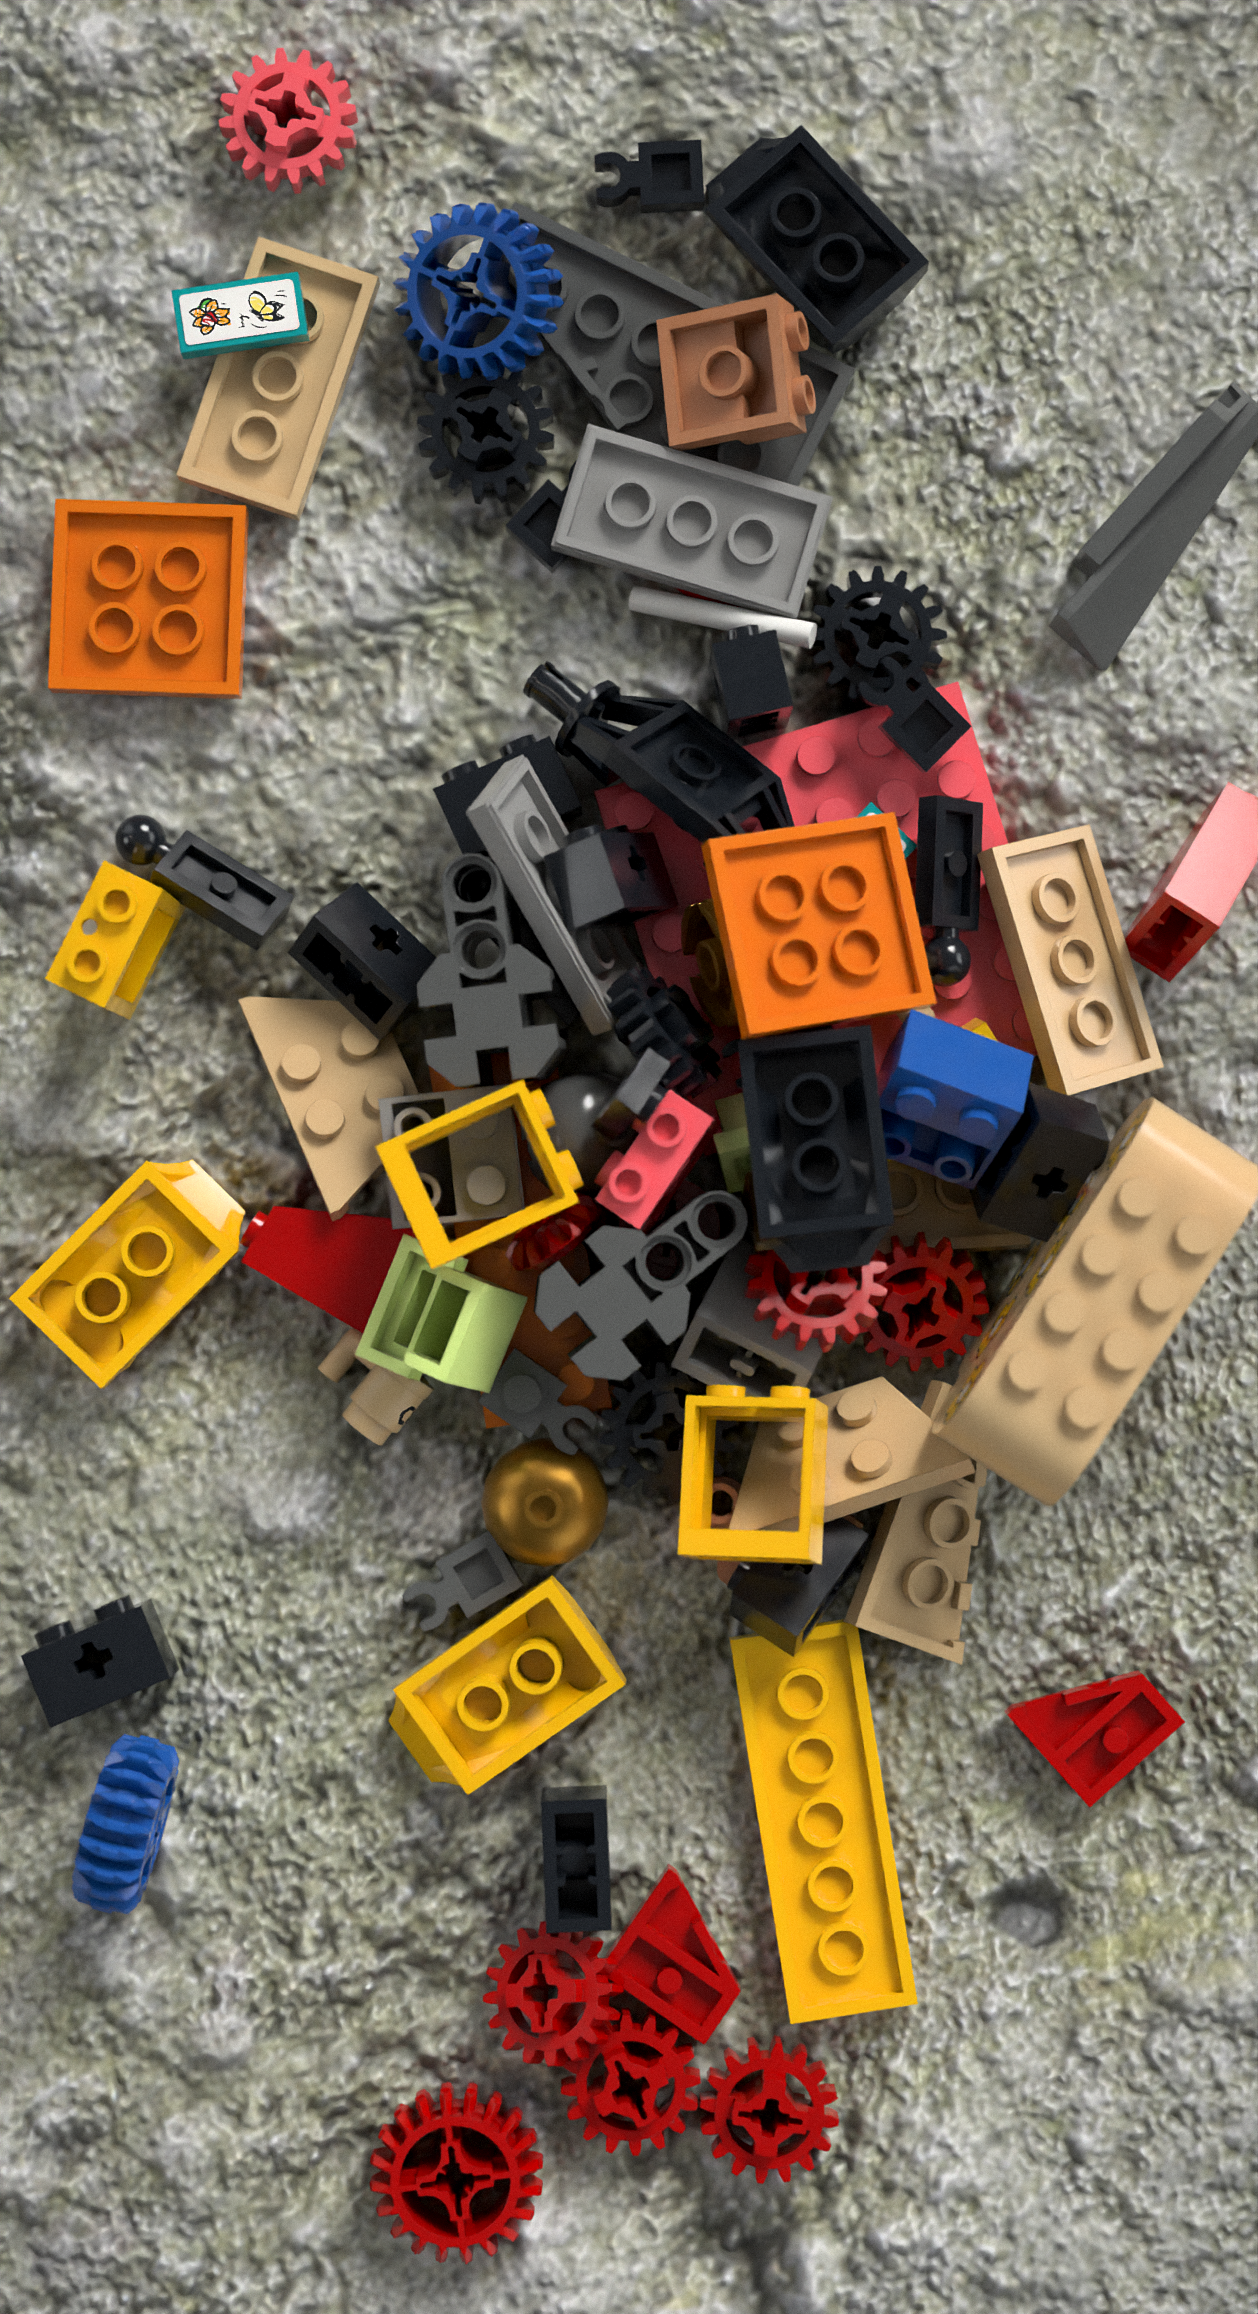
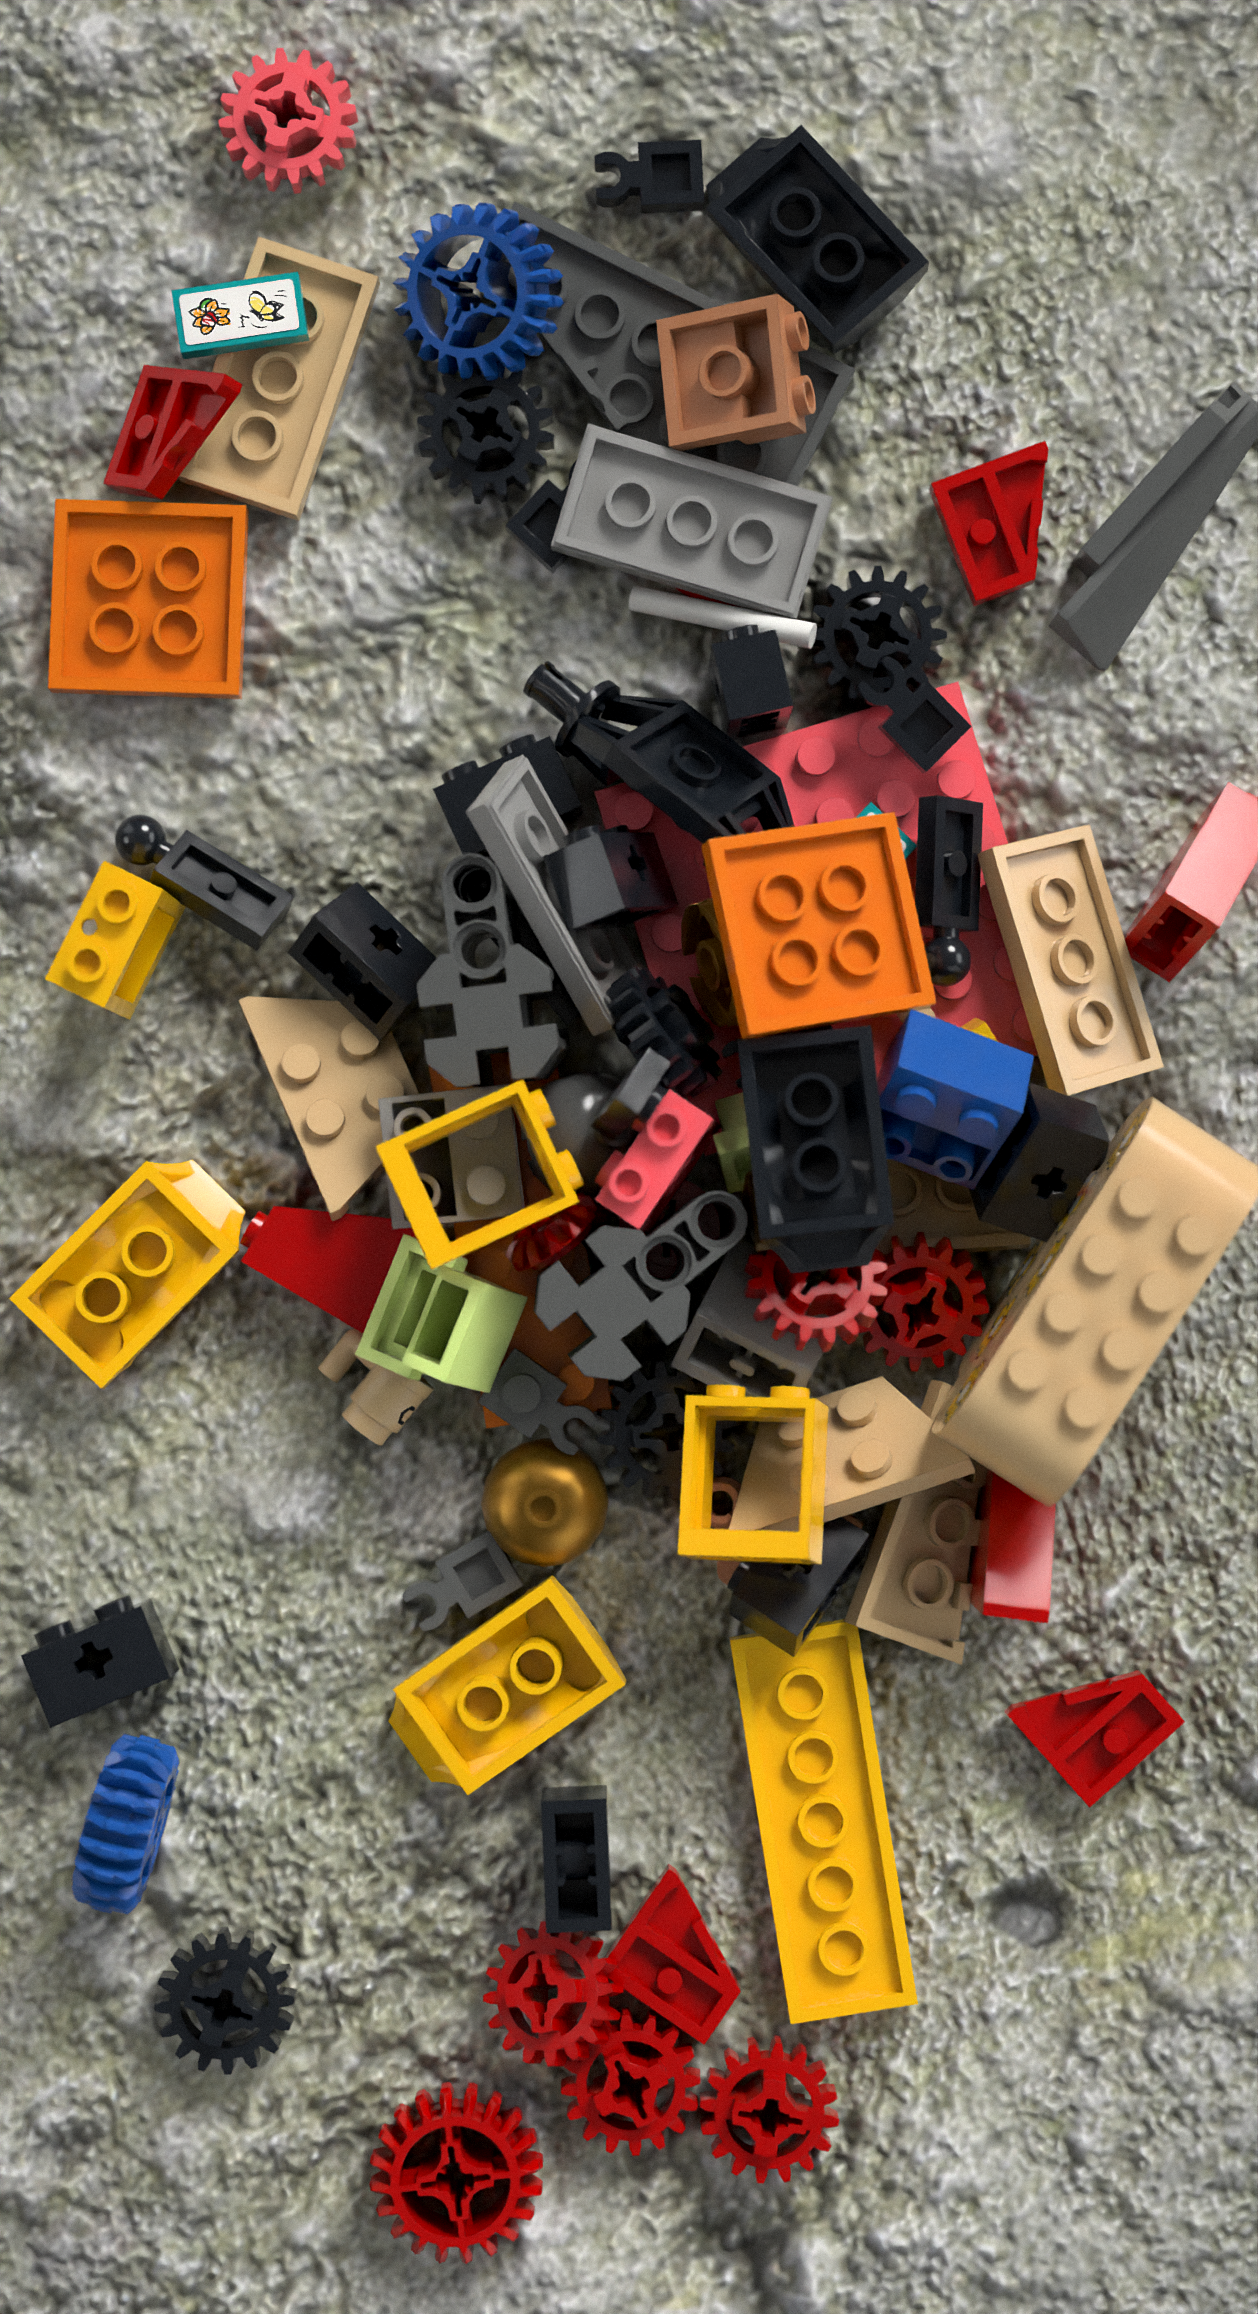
none -> red wing [103,365,243,500]
none -> black gear [154,1927,298,2075]
none -> red wing [928,441,1049,607]
none -> red slope [970,1468,1056,1623]

